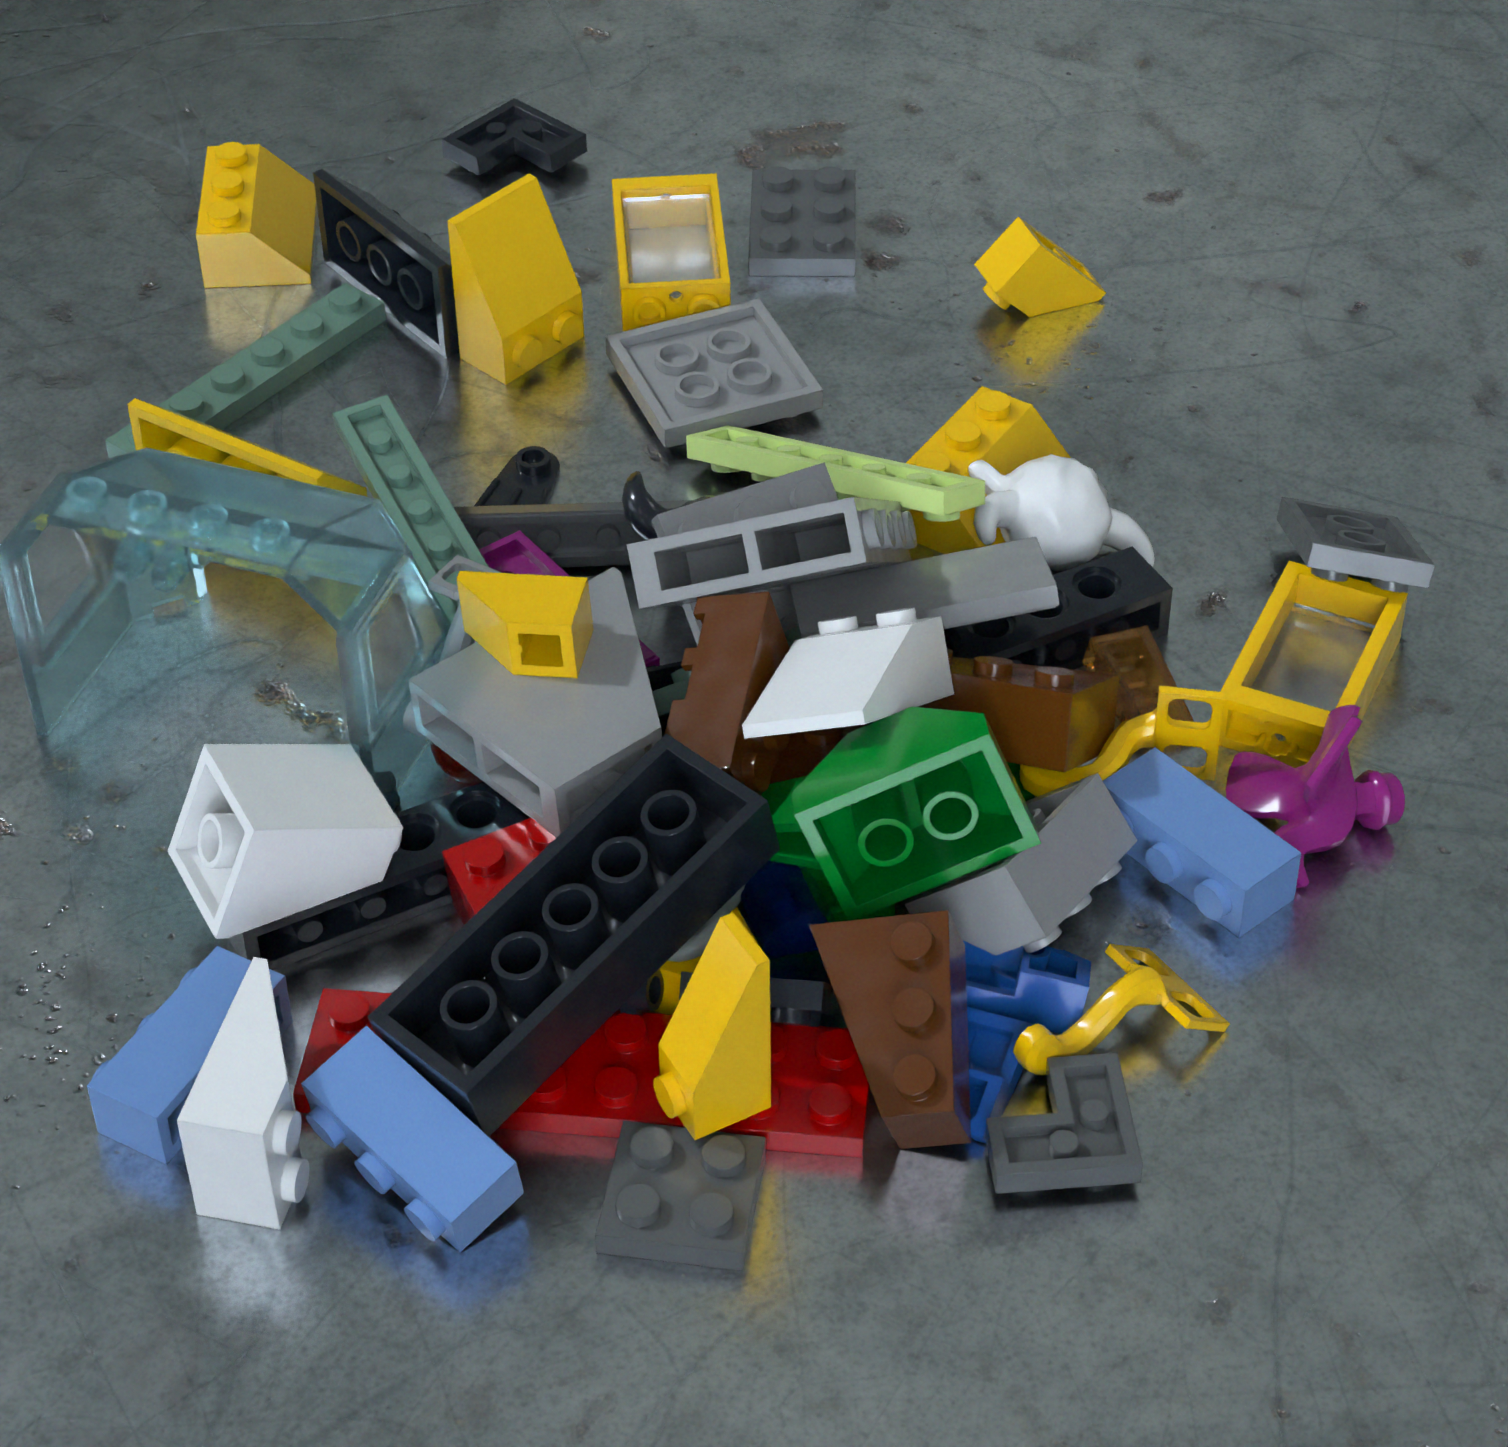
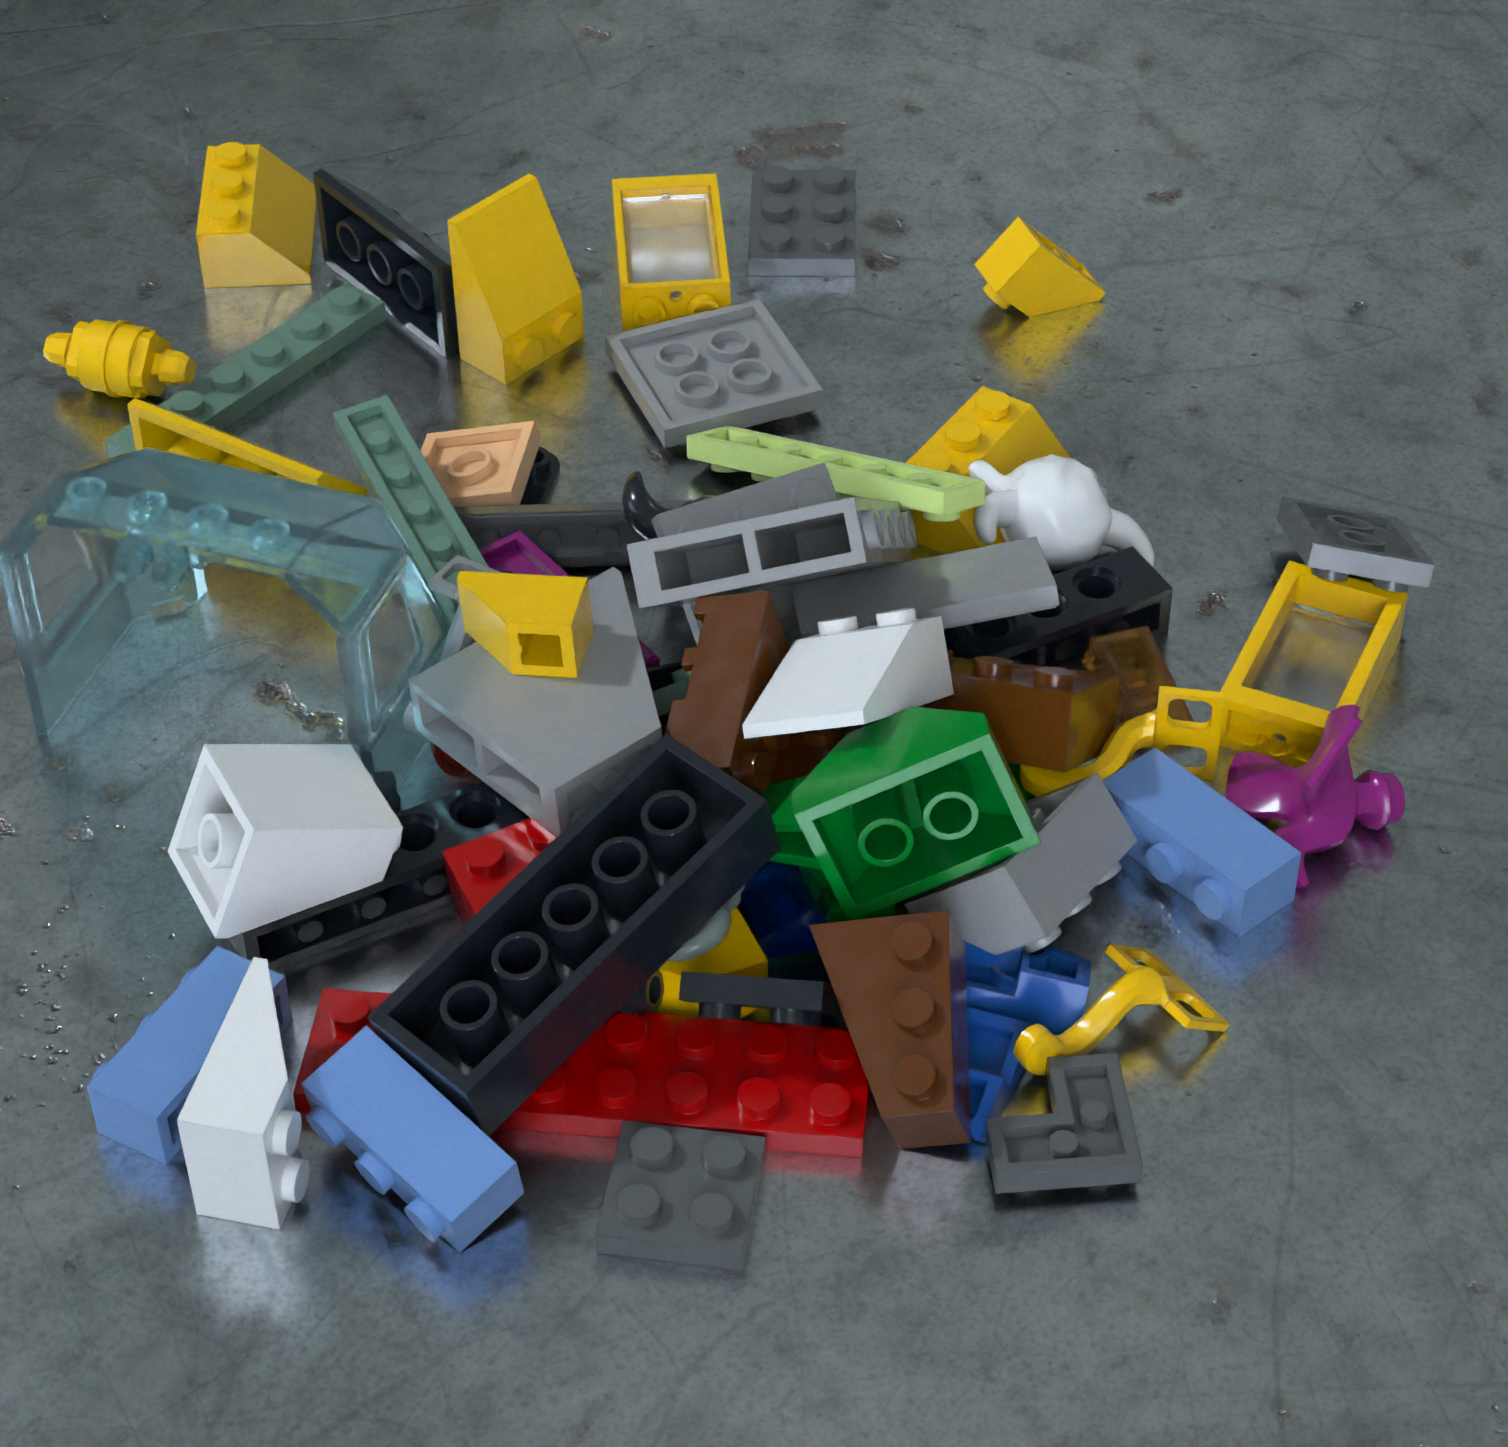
black plate [442,98,587,175] -> none
yellow slope [653,912,771,1140] -> none
none -> yellow piece [43,319,196,399]
none -> light nougat plate [421,421,541,507]

